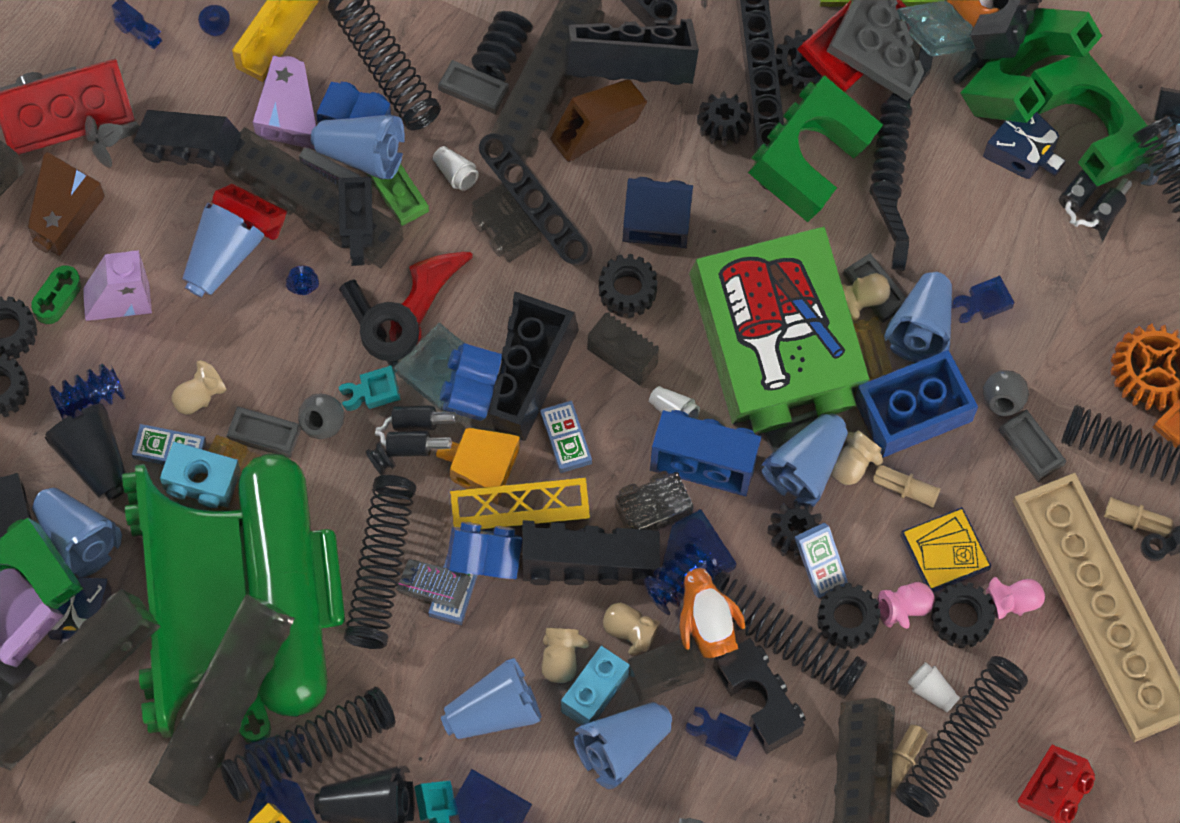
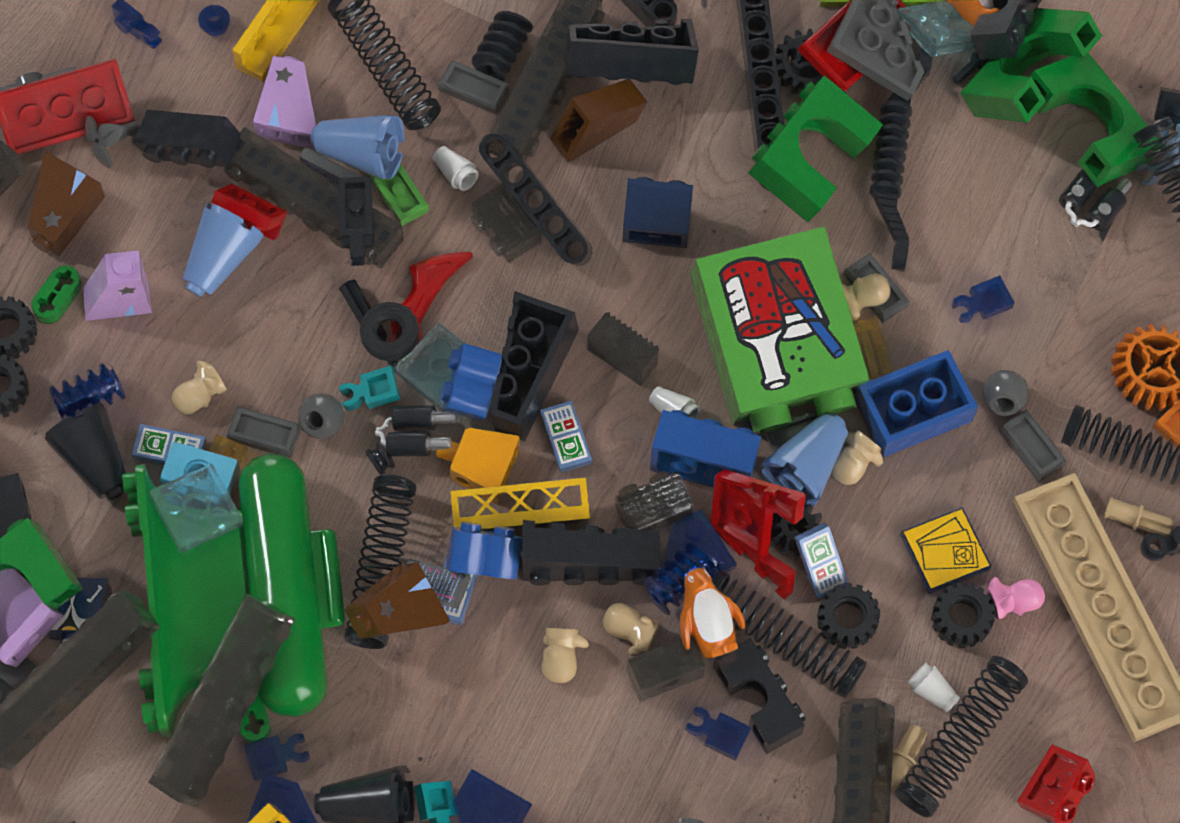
medium blue cone [32,488,122,578] -> none
black piece [220,687,396,803] -> none
clear blue plate [286,265,319,295] -> none
blue brick [316,82,391,124] -> none
medium blue cone [441,658,542,739] -> none
medium azure brick [561,646,630,725] -> none
medium blue cone [574,702,672,789] -> none
black tyre [599,254,658,318] -> none
black gear [697,91,752,148] -> none
tan axle [873,465,941,508] -> none
bright pink animal [877,582,935,629] -> none
medium blue cone [884,272,952,363] -> none
dark blue torso [983,112,1066,179] -> none
none -> clear light blue plate [149,463,243,554]
none -> reddish brown slope [344,562,450,639]
none -> red wing [710,469,806,599]

